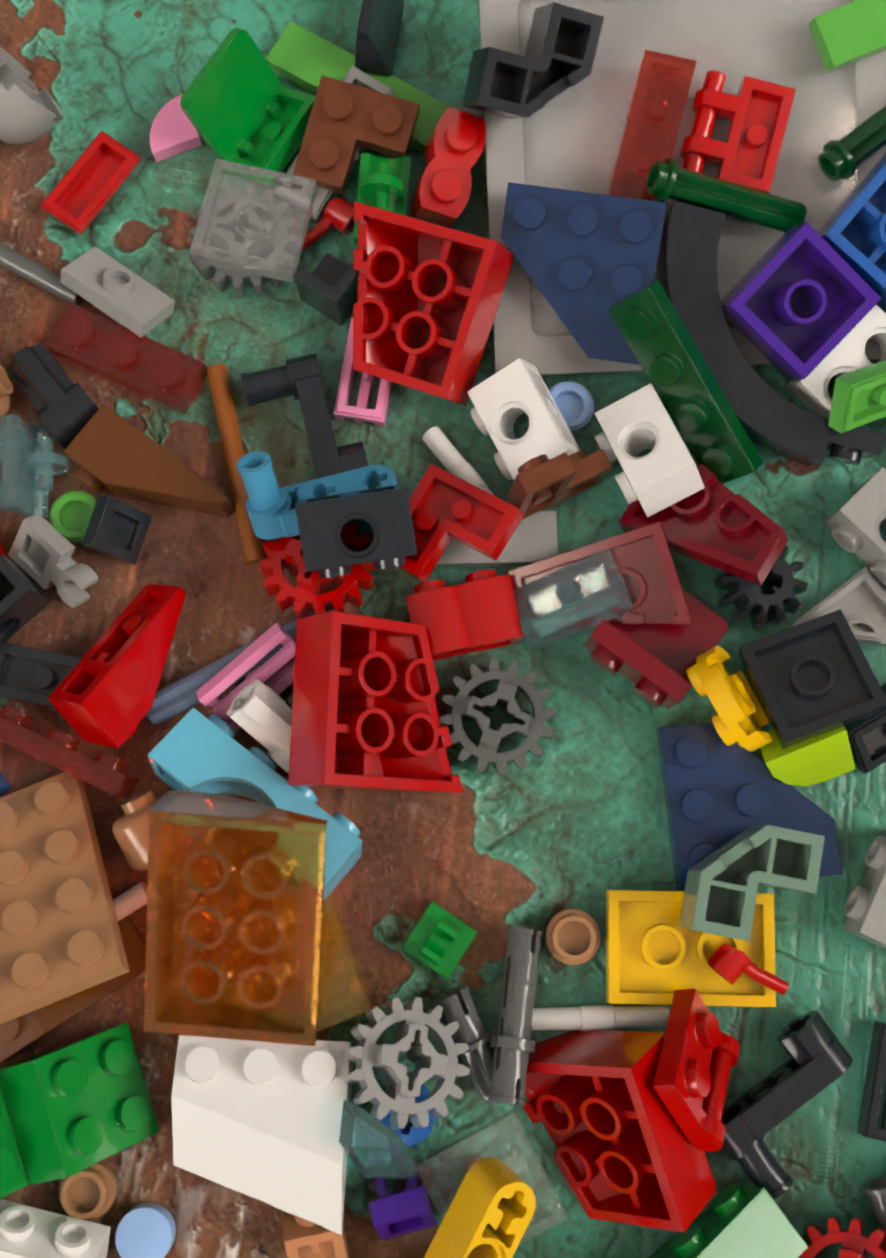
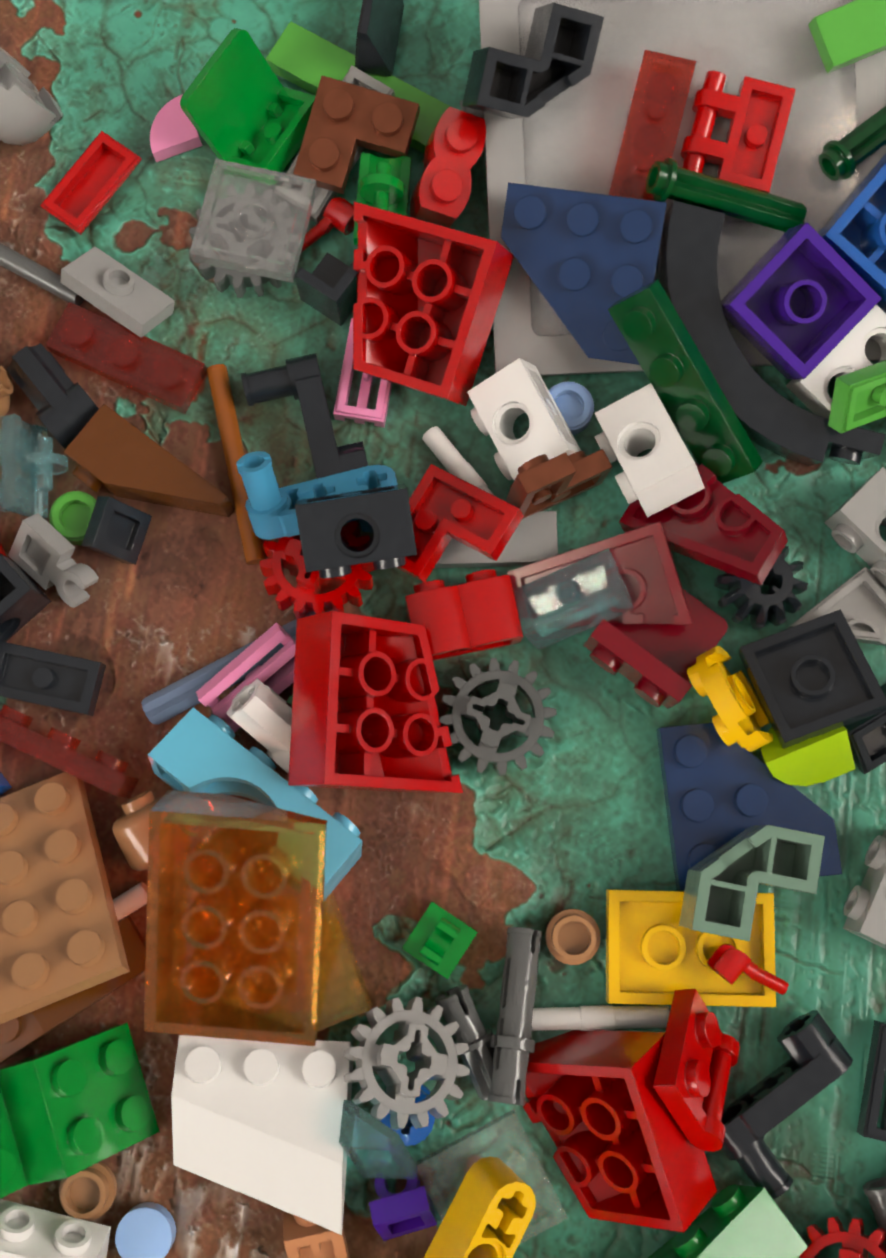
red slope [47,584,186,749] -> none

